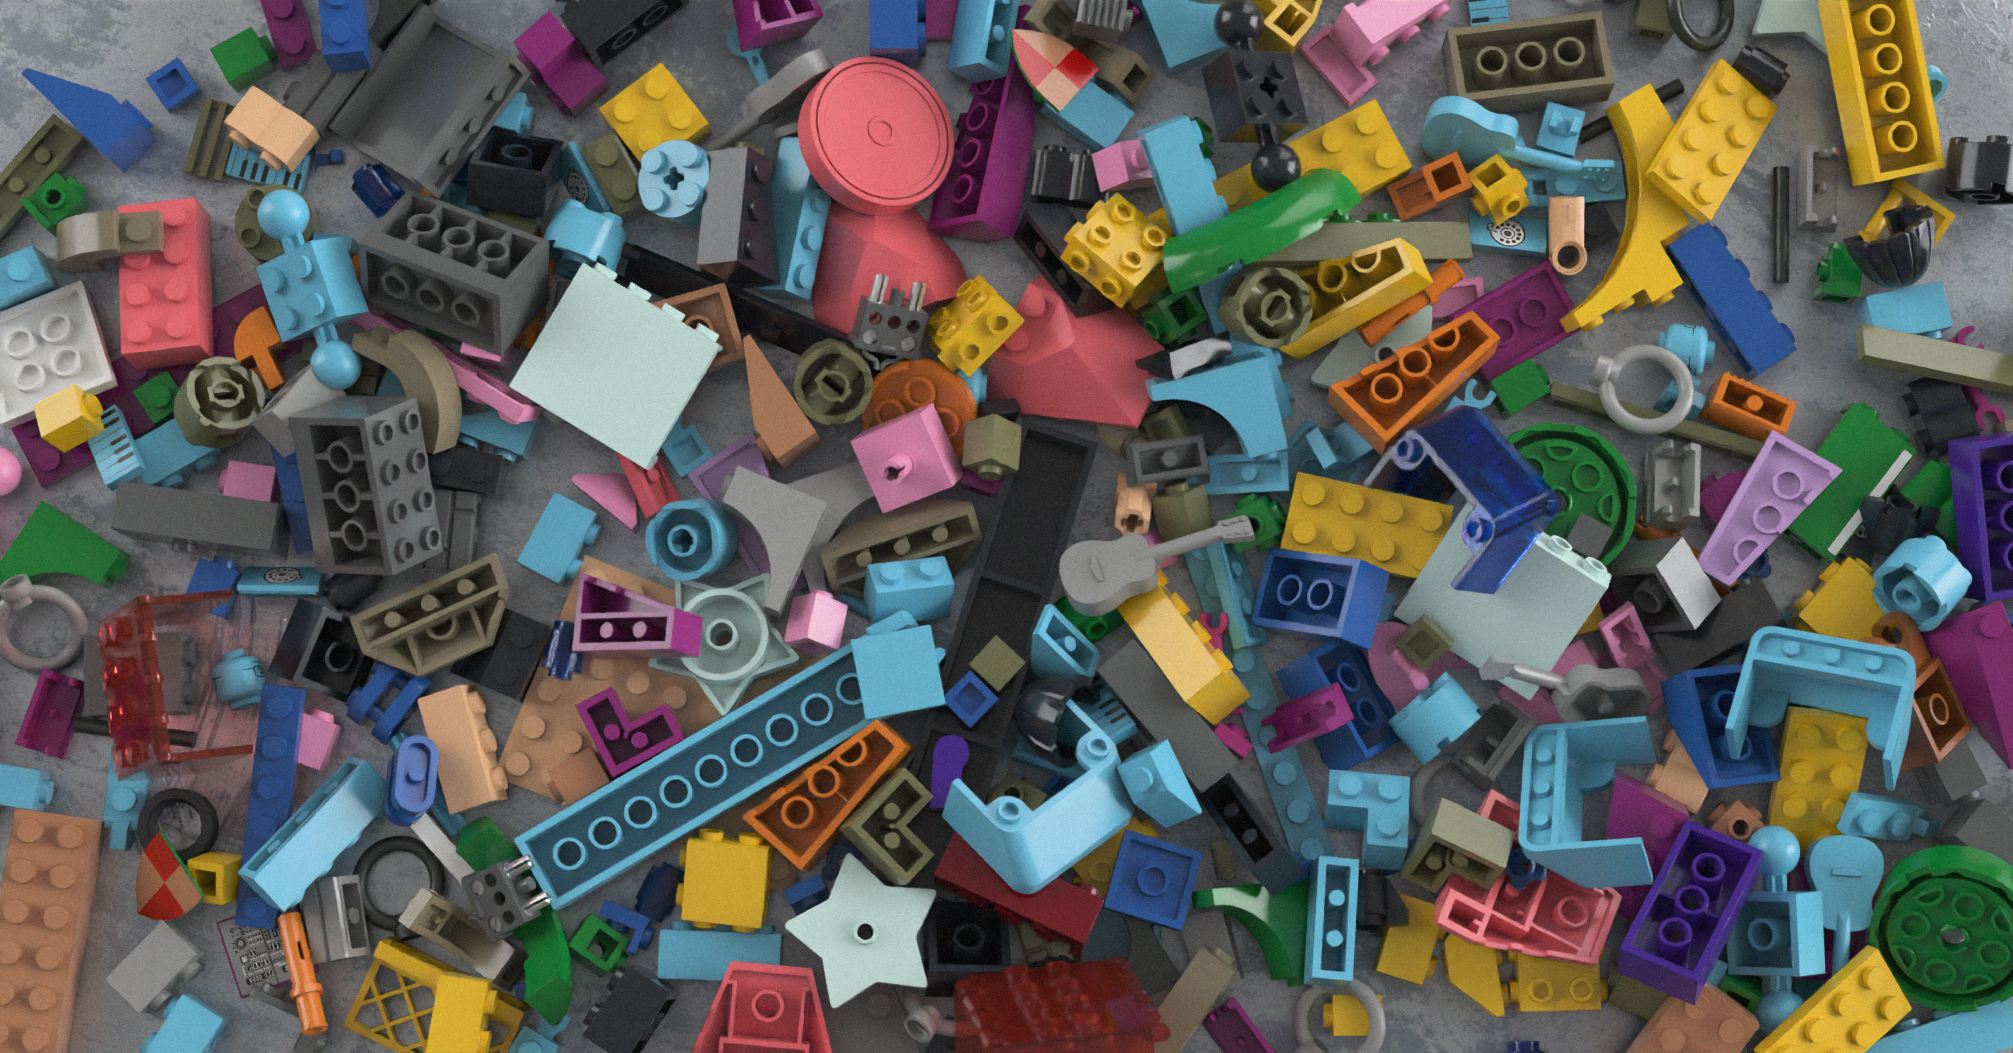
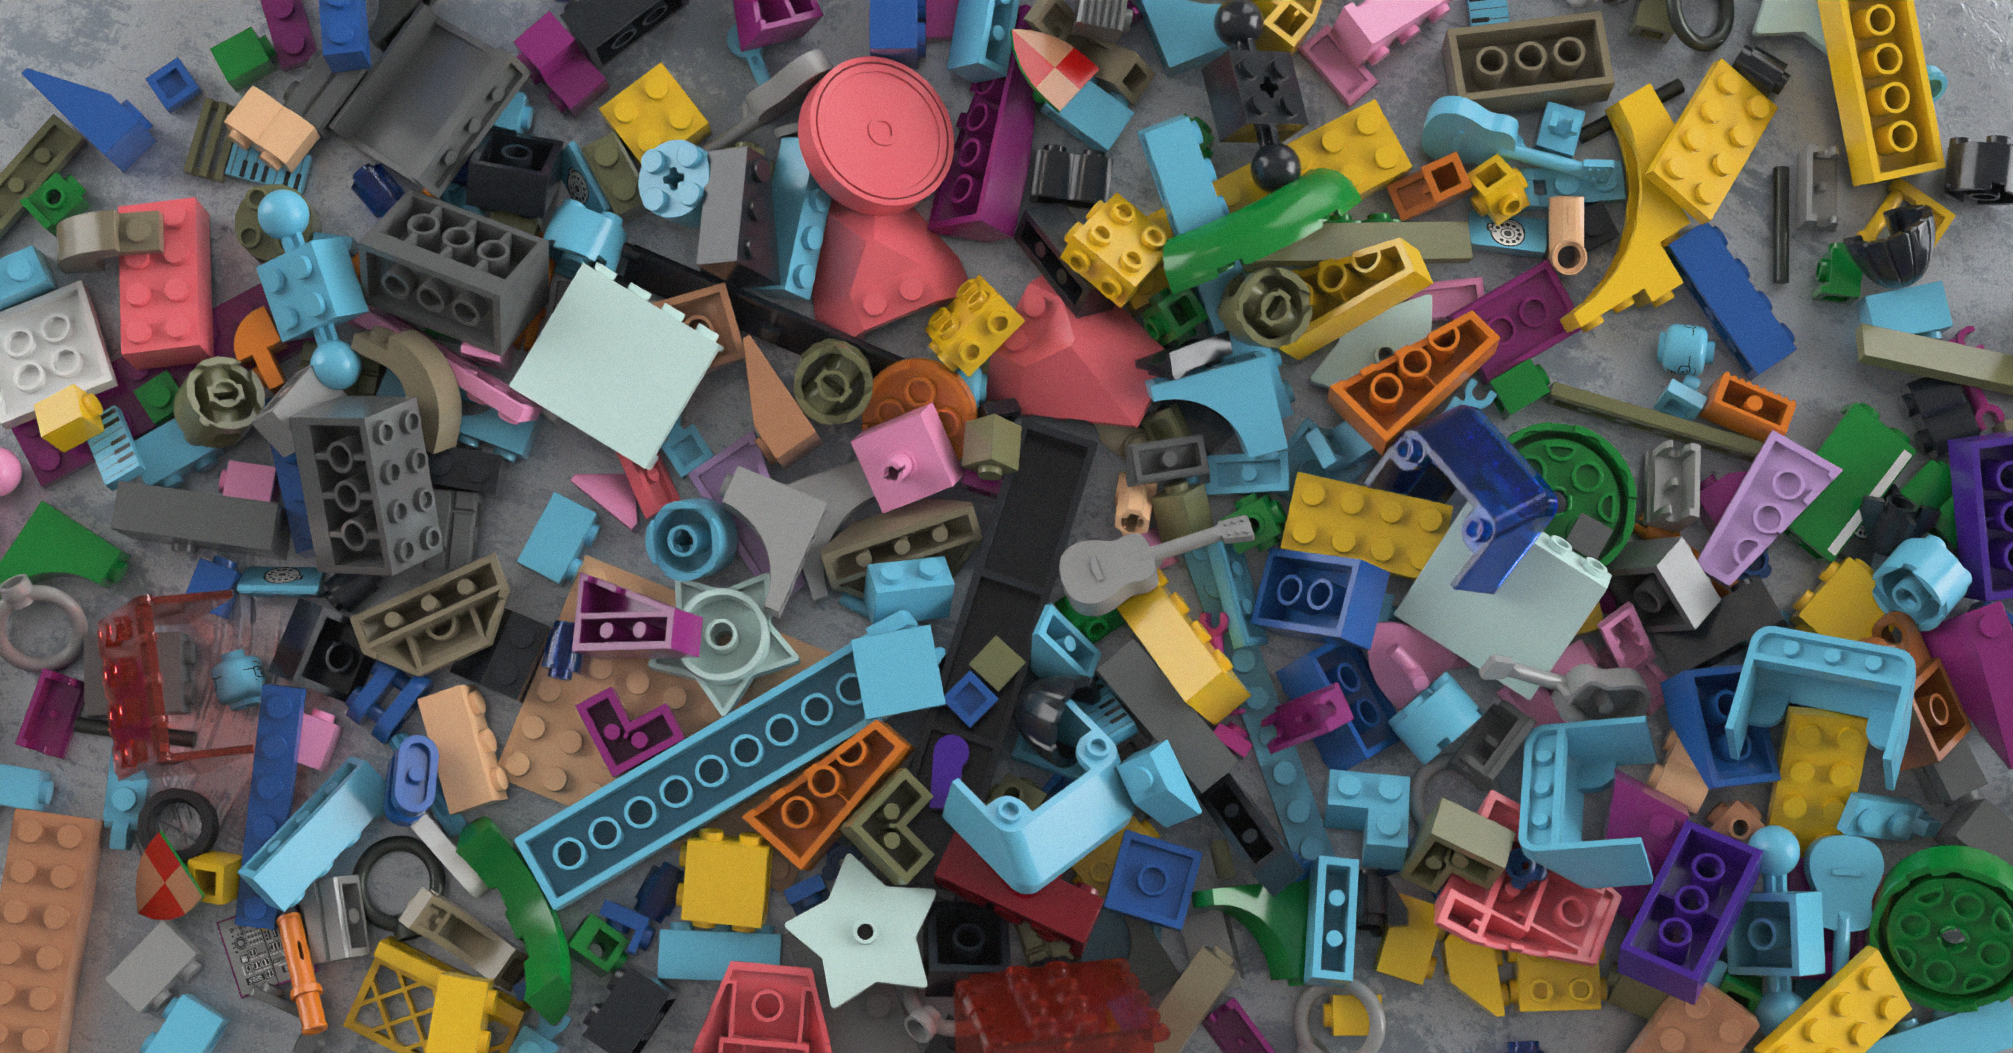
blue piece [313,146,343,173] -> none
dark grey piece [461,854,552,943] -> none
nougat brick [547,747,613,807] -> none
bright pink brick [784,590,848,656] -> none
dark grey piece [847,273,928,371] -> none
bright pink slope [1091,140,1156,192] -> none
orange pin [1356,257,1465,348] -> none
olive plate [1395,613,1453,672] -> none
light grey piece [1588,344,1694,435] -> none

